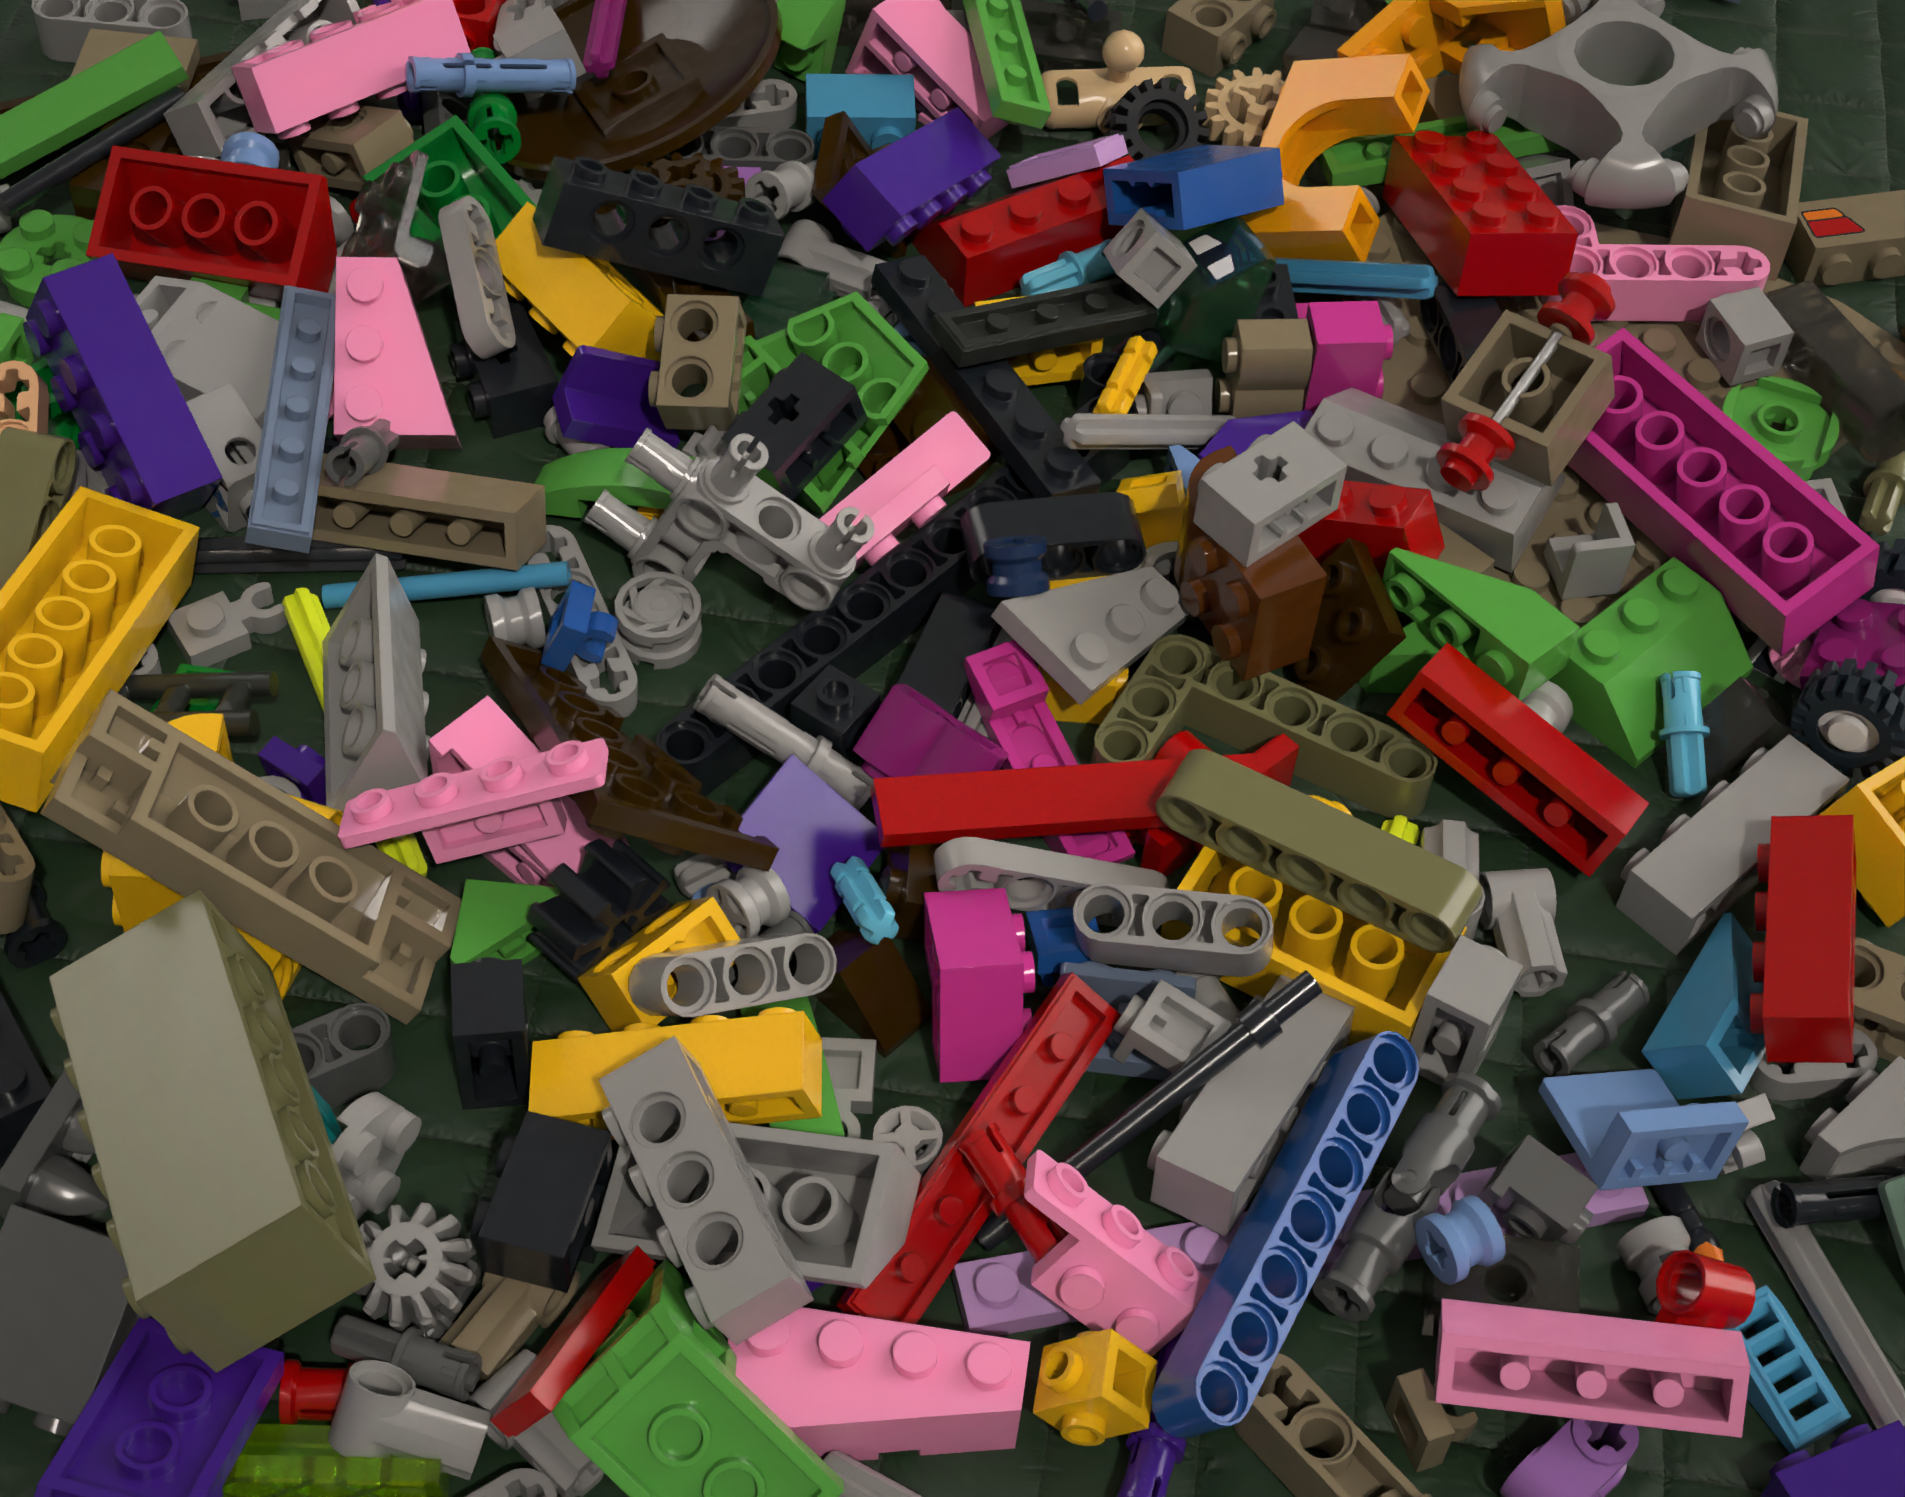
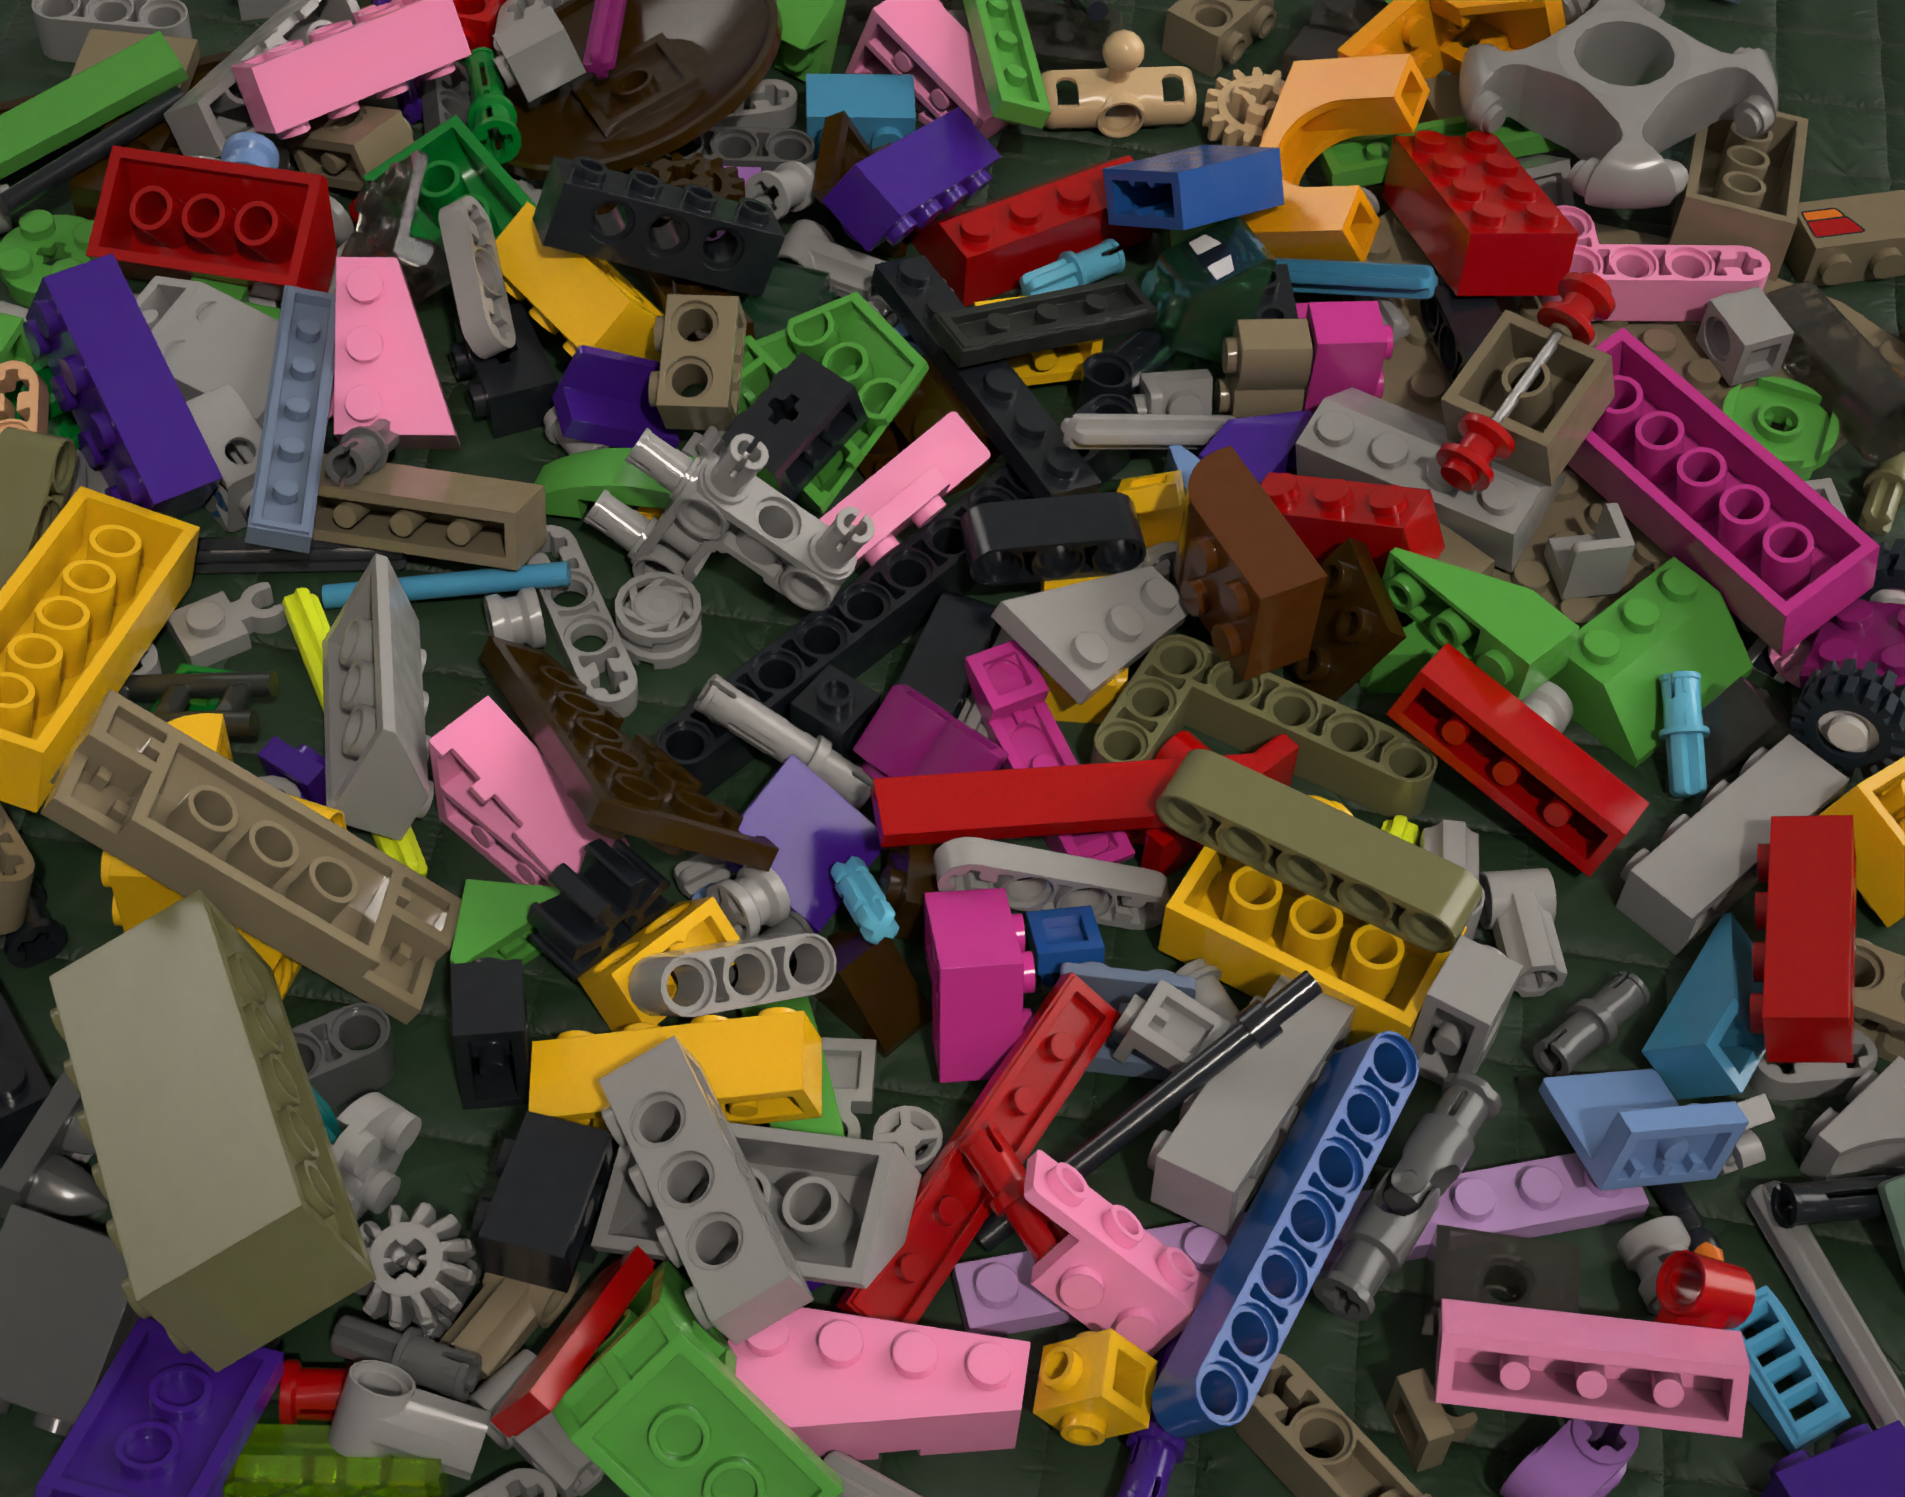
bright pink bracket [338,738,609,864] -> none
medium blue pin [405,53,576,98] -> none
blue tile [540,580,618,672] -> none
dark blue wheel [983,535,1050,597] -> none
lavender tile [1006,133,1128,188] -> none
light grey beam [1073,883,1273,977] -> none
yellow axle [1093,335,1158,414] -> none
black tyre [1103,78,1209,161] -> none
light grey brick [1103,208,1198,309] -> none
light grey brick [1193,421,1347,568] -> none
medium blue wheel [1415,1194,1506,1285] -> none
dark grey brick [1477,1134,1599,1248] -> none

